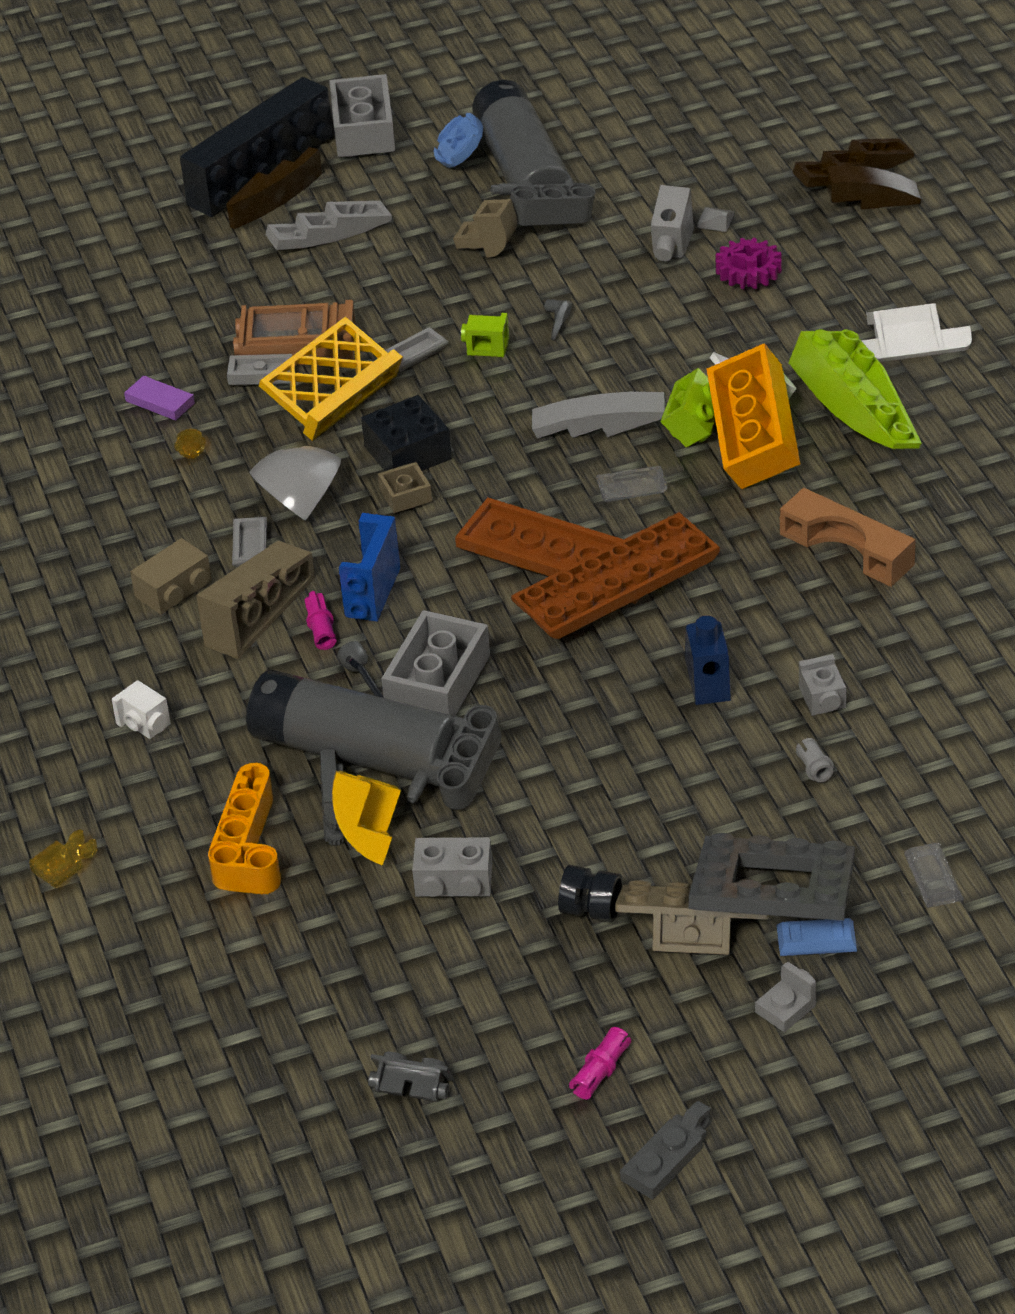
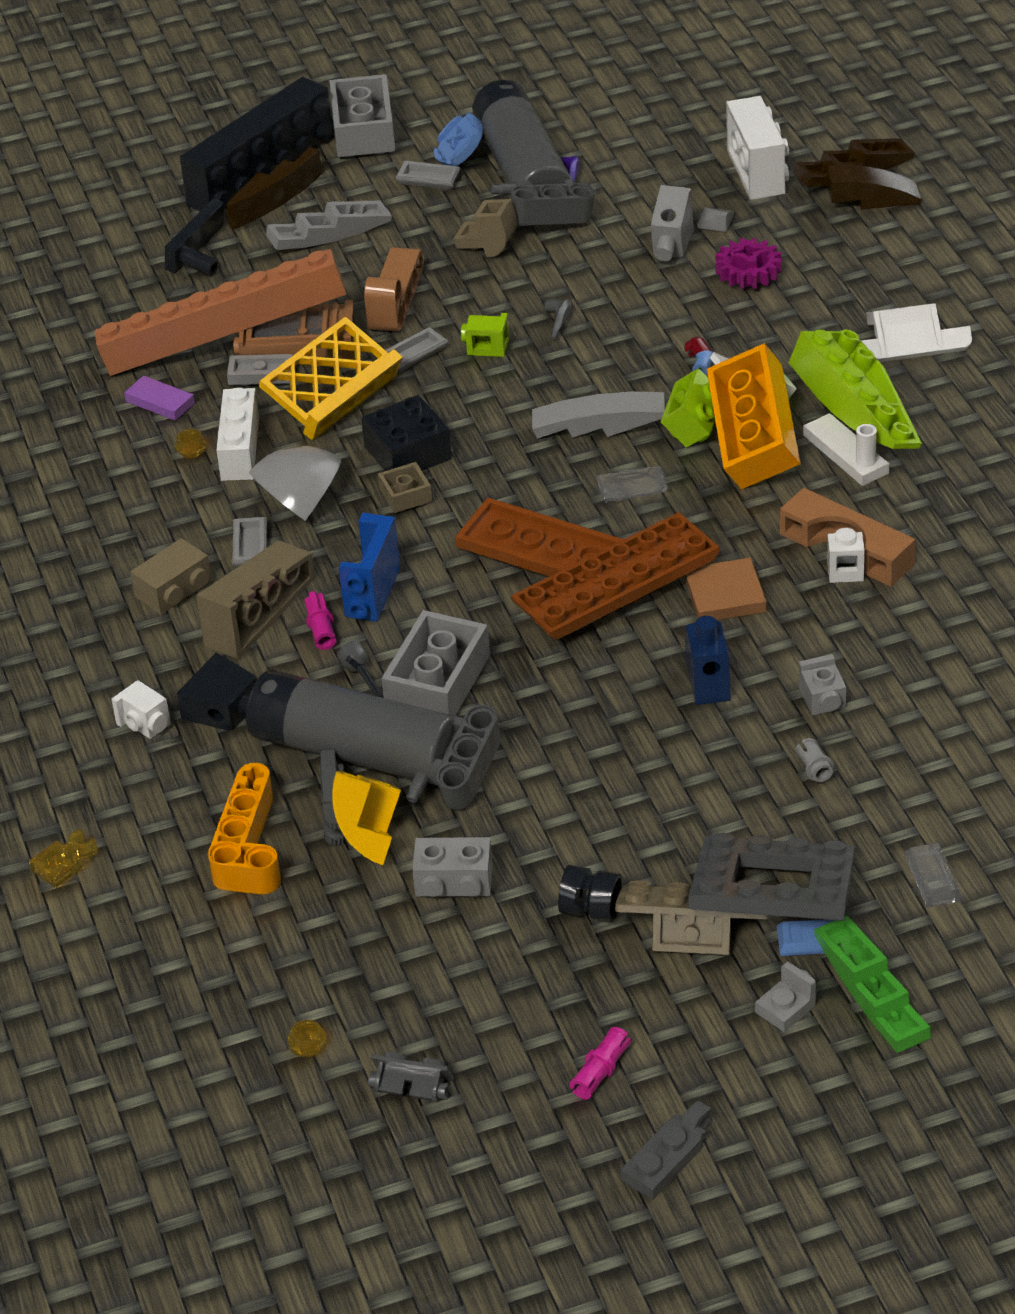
none -> nougat brick [94,249,347,376]
none -> black piece [165,198,224,276]
none -> black torso [177,653,257,731]
none -> white brick [216,388,259,481]
none -> clear yellow plate [288,1020,327,1057]
none -> medium nougat beam [364,247,424,332]
none -> light grey tile [396,161,460,190]
none -> dark purple bar [560,156,580,182]
none -> arm [684,337,713,375]
none -> medium nougat tile [684,557,766,620]
none -> white brick [726,96,789,200]
none -> white piece [803,413,889,486]
none -> bright green slope [814,916,931,1053]
none -> white brick [827,528,864,583]

